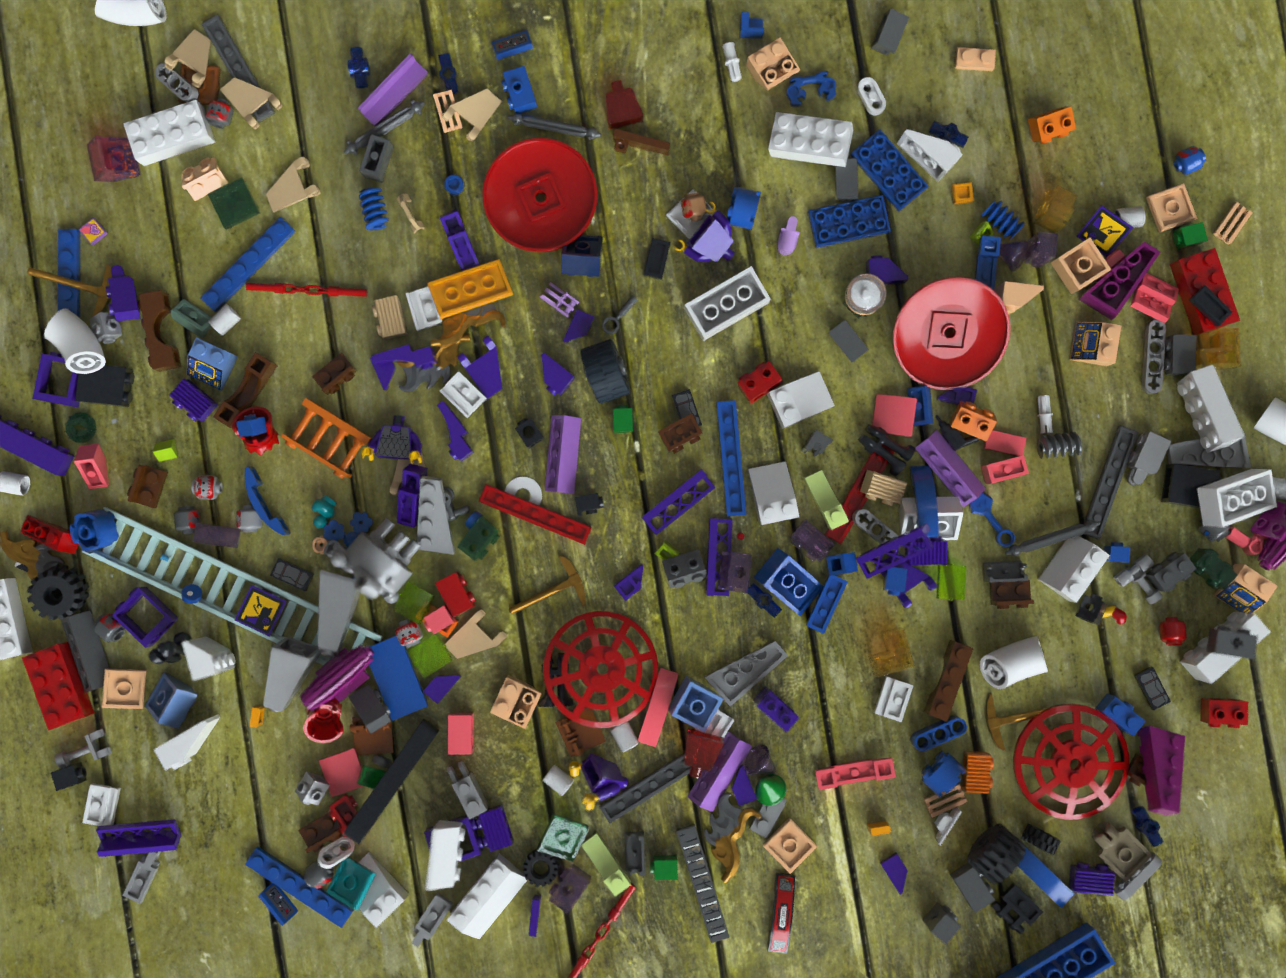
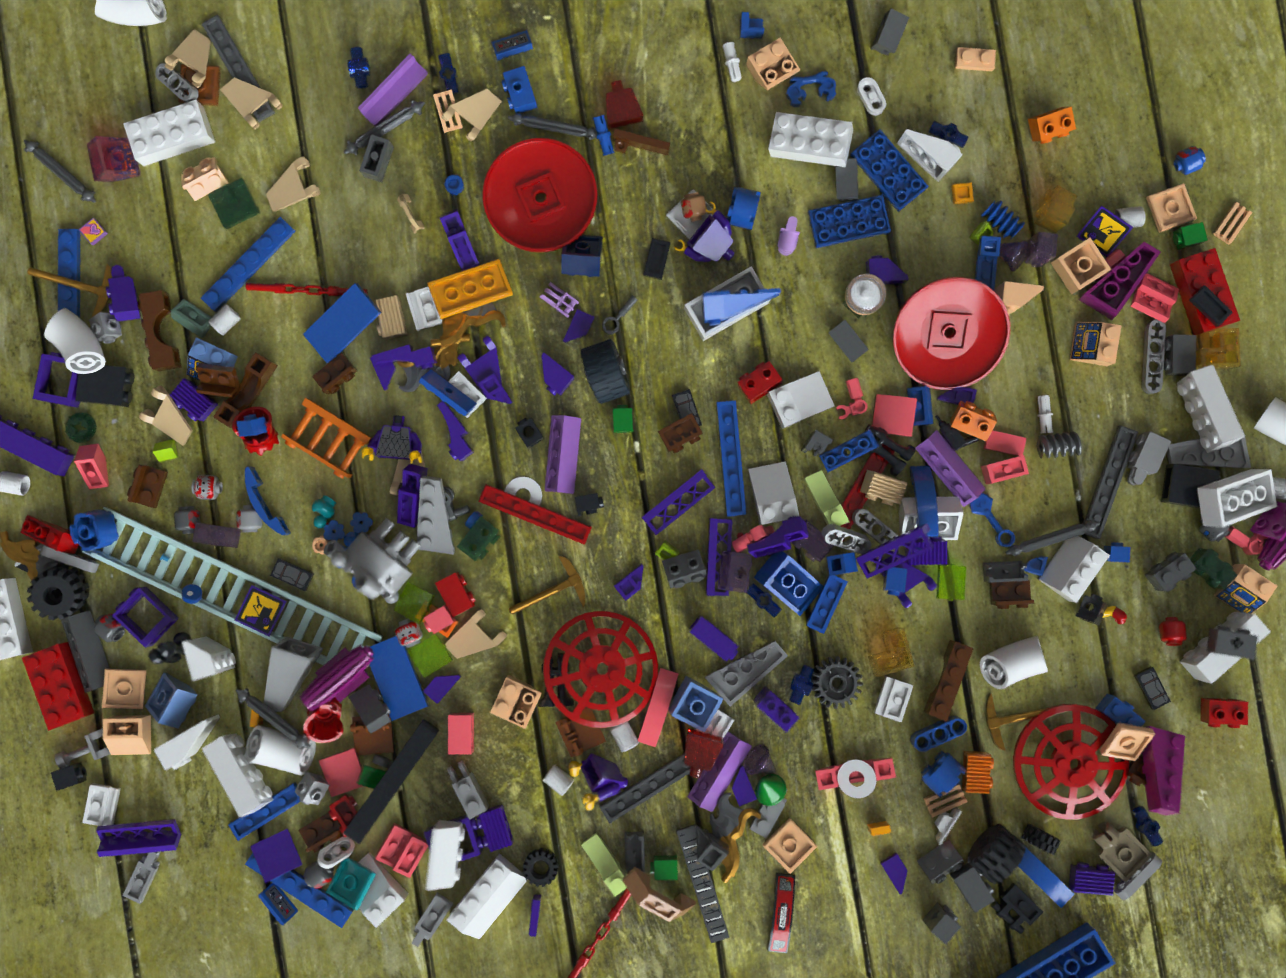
dark grey head [205,98,234,129] -> none
light grey slope [318,570,361,657] -> none
blue piece [359,188,389,231] -> none
clear green hinge [537,814,589,862] -> none
clear purple brick [548,863,591,914] -> none
light grey bar [1113,554,1163,604] -> none
none -> dark grey wheel [23,140,96,203]
none -> light grey beam [40,545,100,573]
none -> light nougat slope [103,715,151,755]
none -> tan flag [139,386,193,446]
none -> reddish brown bracket [196,363,240,397]
none -> white brick [202,733,274,817]
none -> blue tile [228,782,301,841]
none -> dark grey wheel [236,688,310,748]
none -> white brick [245,726,316,776]
none -> dark purple tile [250,828,303,883]
none -> blue tile [303,283,382,363]
none -> coral slope [375,823,428,878]
none -> blue tile [419,369,477,416]
none -> dark purple tile [477,372,513,404]
none -> blue pin [592,115,615,156]
none -> medium nougat slope [623,867,696,922]
none -> dark purple window [688,615,739,662]
none -> dark grey slope [696,825,729,871]
none -> wedge [701,288,781,326]
none -> coral bar [732,525,775,553]
none -> dark purple slope [747,516,809,558]
none -> clear blue axle [789,664,815,705]
none -> dark grey gear [810,656,863,709]
none -> blue tile [819,429,879,472]
none -> light grey beam [822,524,871,554]
none -> coral bar [836,378,868,420]
none -> white piece [837,760,876,798]
none -> dark grey bracket [917,839,964,884]
none -> blue tile [1024,556,1048,576]
none -> light nougat plate [1100,723,1155,761]

